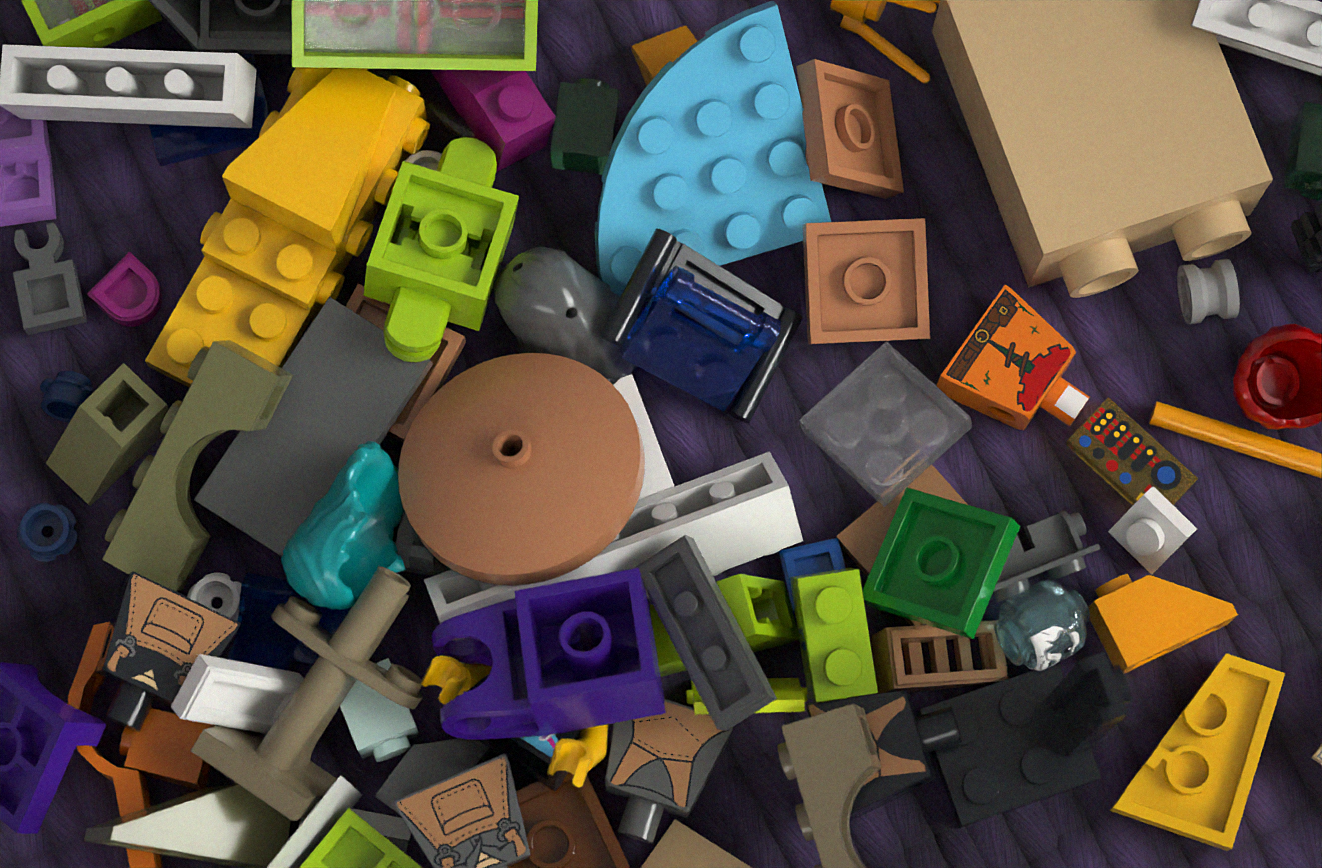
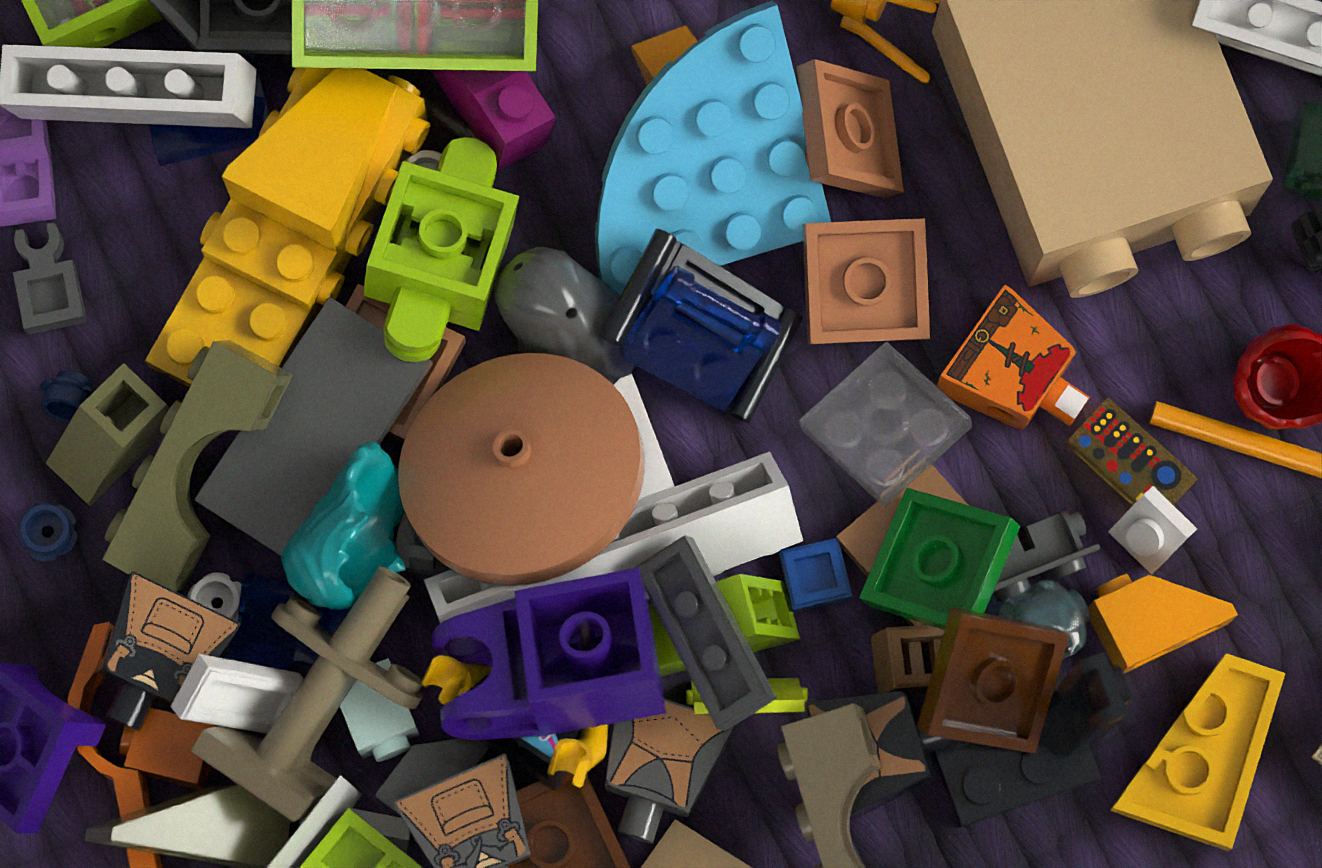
magenta tile [87,252,162,327] -> none
clear green brick [551,78,620,175] -> none
lime brick [790,568,878,703] -> none
light grey wheel [1177,258,1240,325] -> none
none -> reddish brown plate [917,607,1070,753]

